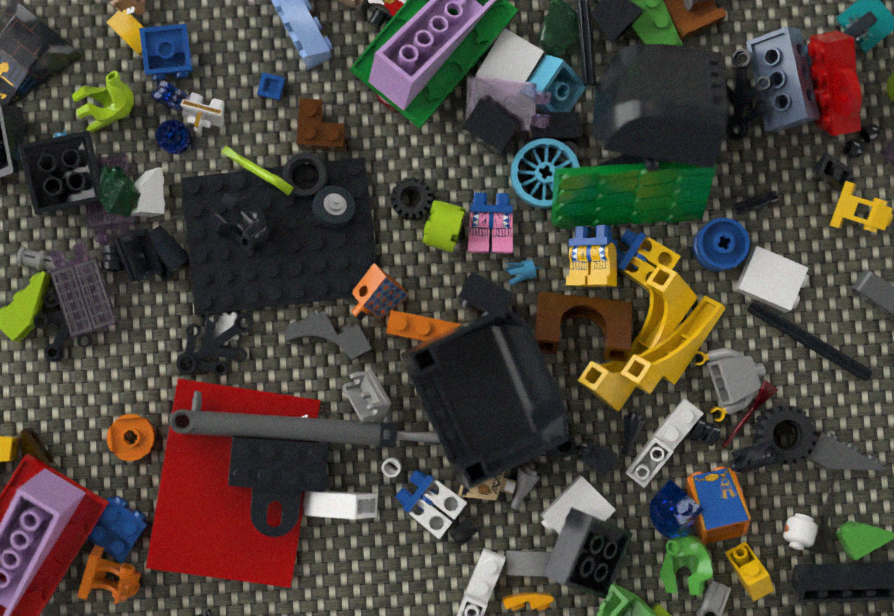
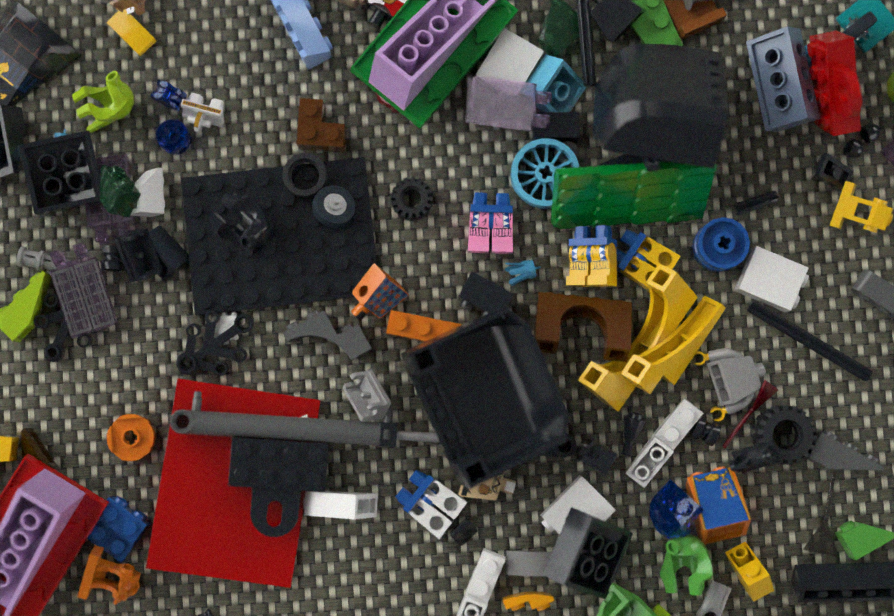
blue plate [139,24,194,81] -> none
lime piece [221,146,293,195] -> none
blue plate [257,72,286,101] -> none
white hinge [382,457,402,477] -> none
lime brick [422,200,466,253] -> none
black slope [462,98,521,157] -> none
light grey cone [510,466,540,510] -> none
black plant [724,49,773,141] -> none
white head [783,513,818,551] -> none

